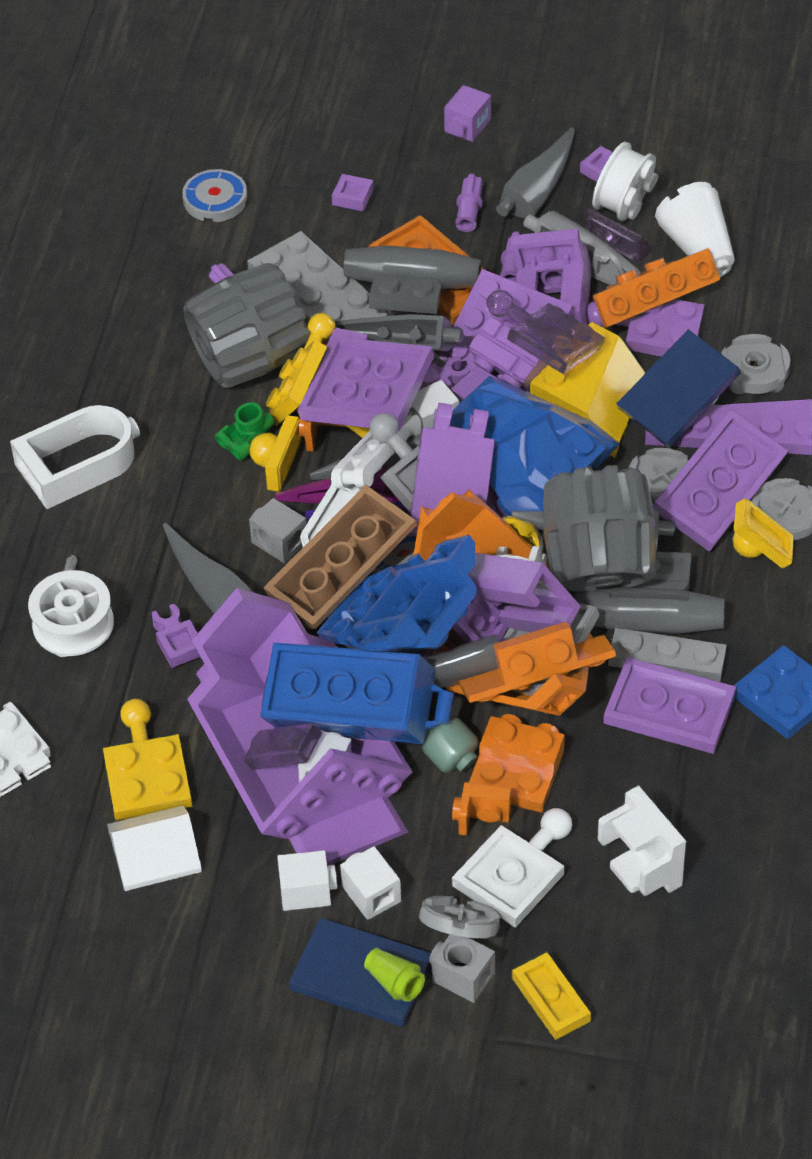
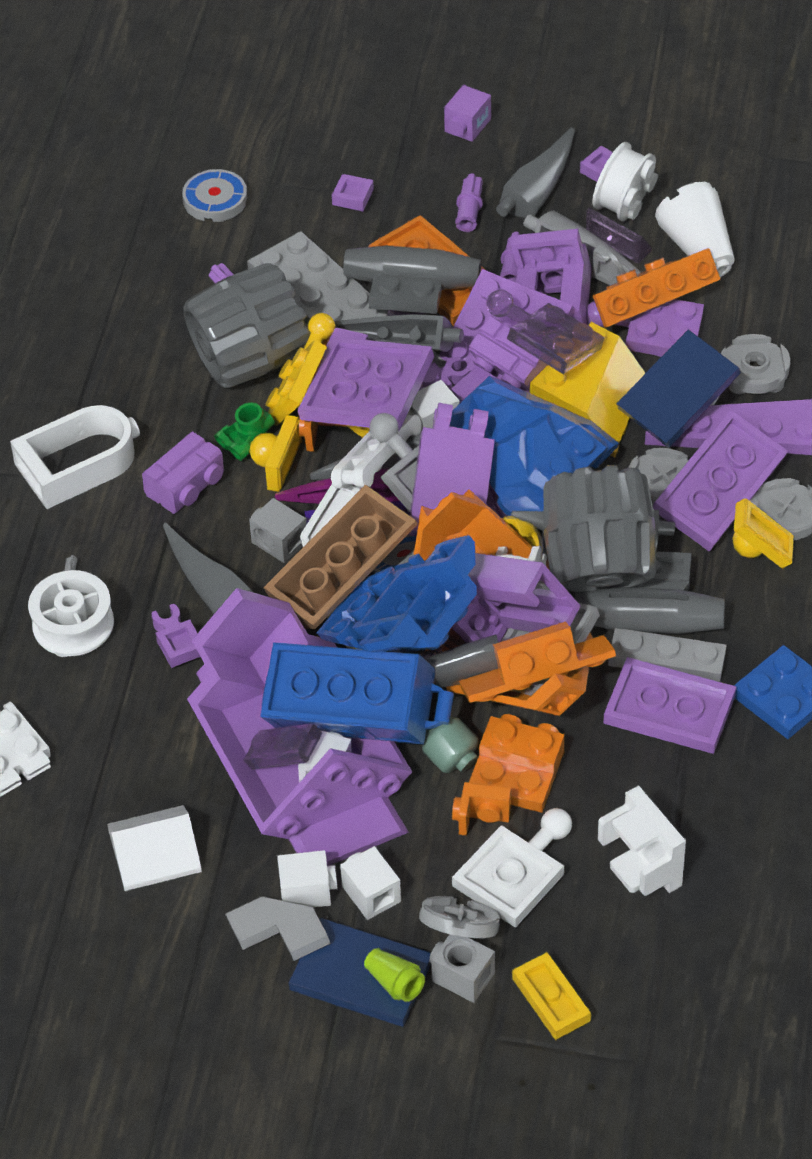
yellow plate [103,699,192,821] -> none
none -> medium lavender brick [142,431,224,514]
none -> light grey tile [226,897,330,961]

